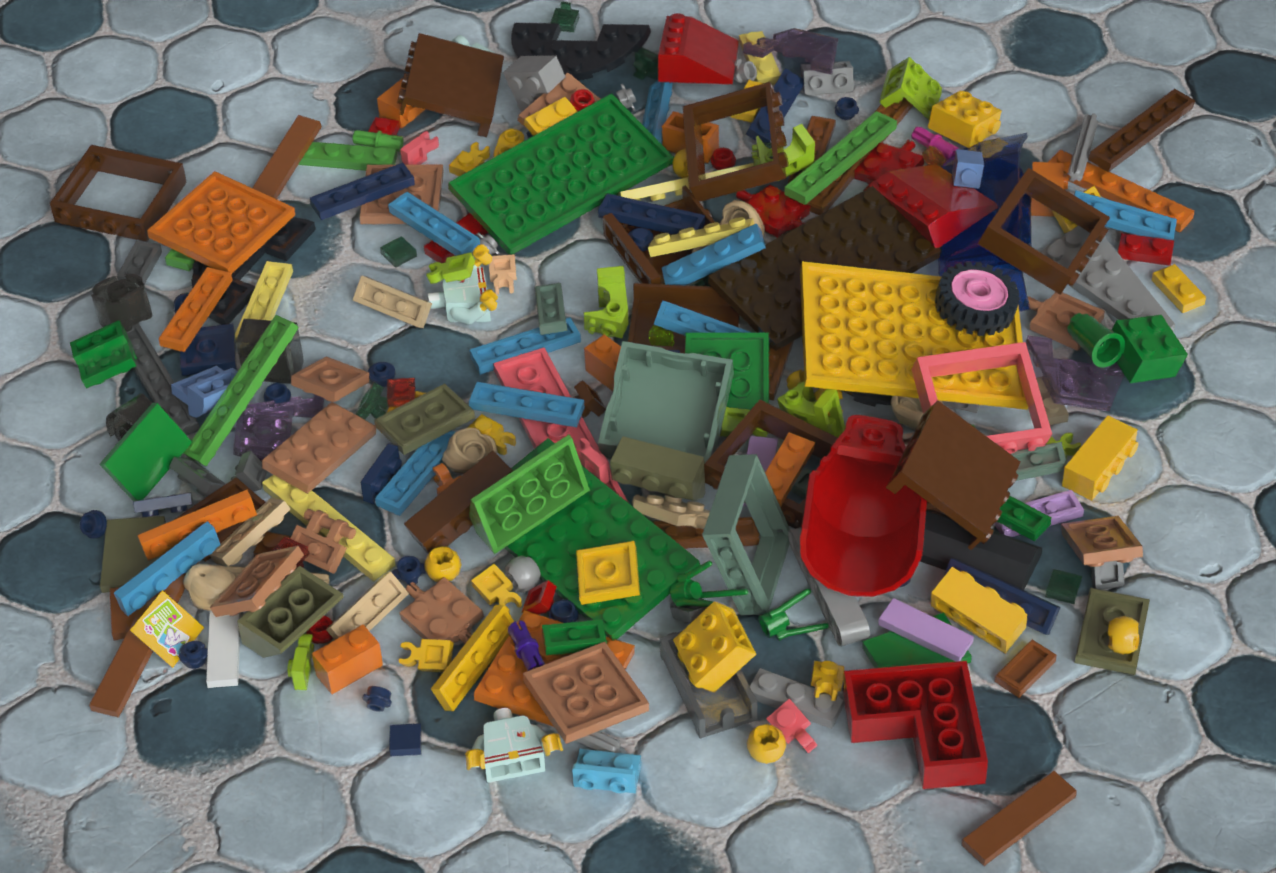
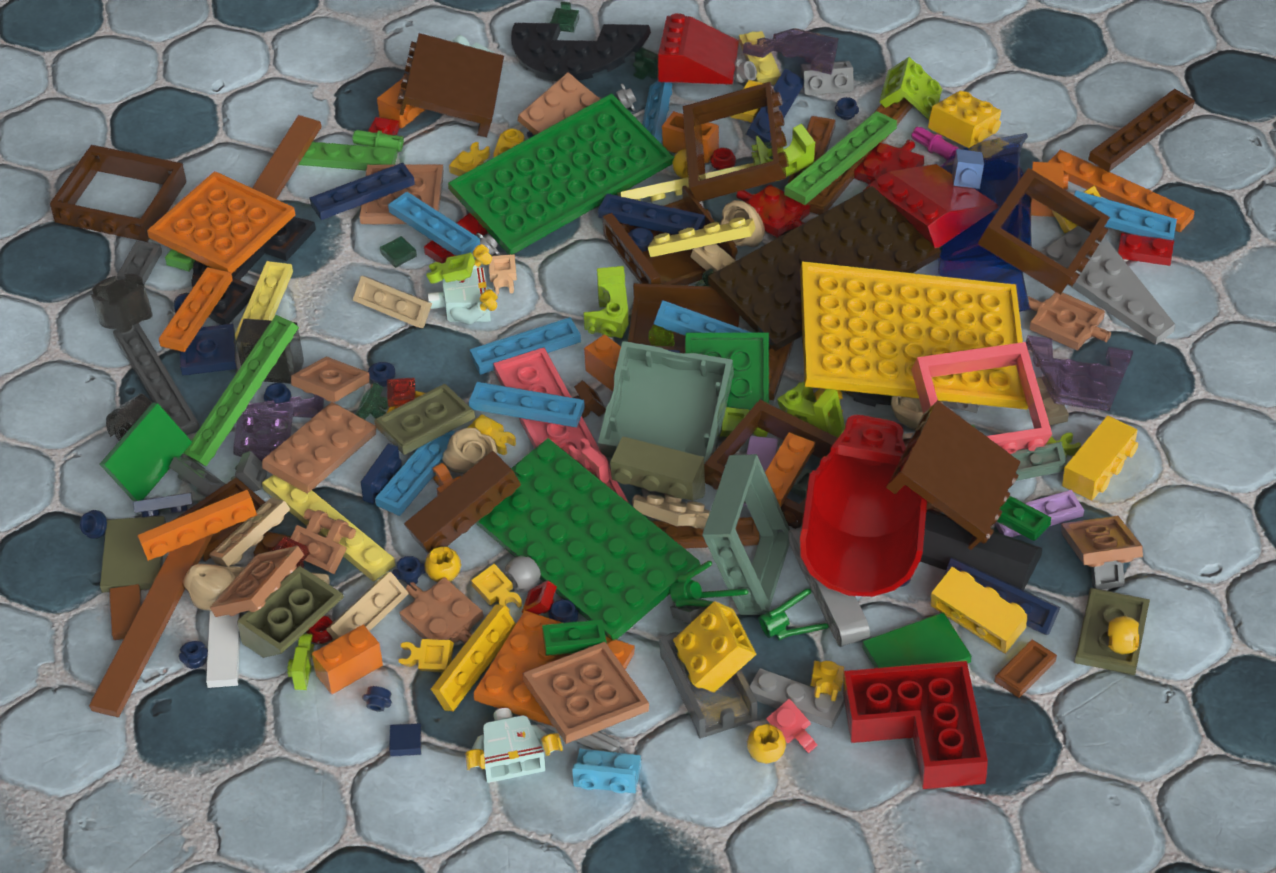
green brick [70,320,137,389] -> none
dark azure plate [114,521,221,616] -> none
sticker [130,590,204,668] -> none
medium blue brick [171,366,238,417] -> none
coral plate [400,131,439,165] -> none
bright green slope [469,434,590,554] -> none
light grey brick [503,56,565,112] -> none
dark purple pin [507,621,545,671] -> none
yellow plate [524,97,578,136] -> none
sand green tile [535,283,567,335] -> none
red plate [570,89,595,111] -> none
yellow tile [576,541,640,605] -> none
dark azure plate [662,223,766,285] -> none
yellow hinge [786,369,804,390] -> none
lavender tile [878,598,974,661] -> none
clear orange tile [922,146,947,168] -> none
black wheel [935,262,1020,336] -> none
dark orange tile [962,771,1077,866] -> none
clear green tile [1045,569,1082,605] -> none
green plant [1067,313,1125,368] -> none
light grey axle [1068,113,1098,182] -> none
green brick [1111,315,1188,383] -> none
yellow plate [1152,264,1206,313] -> none

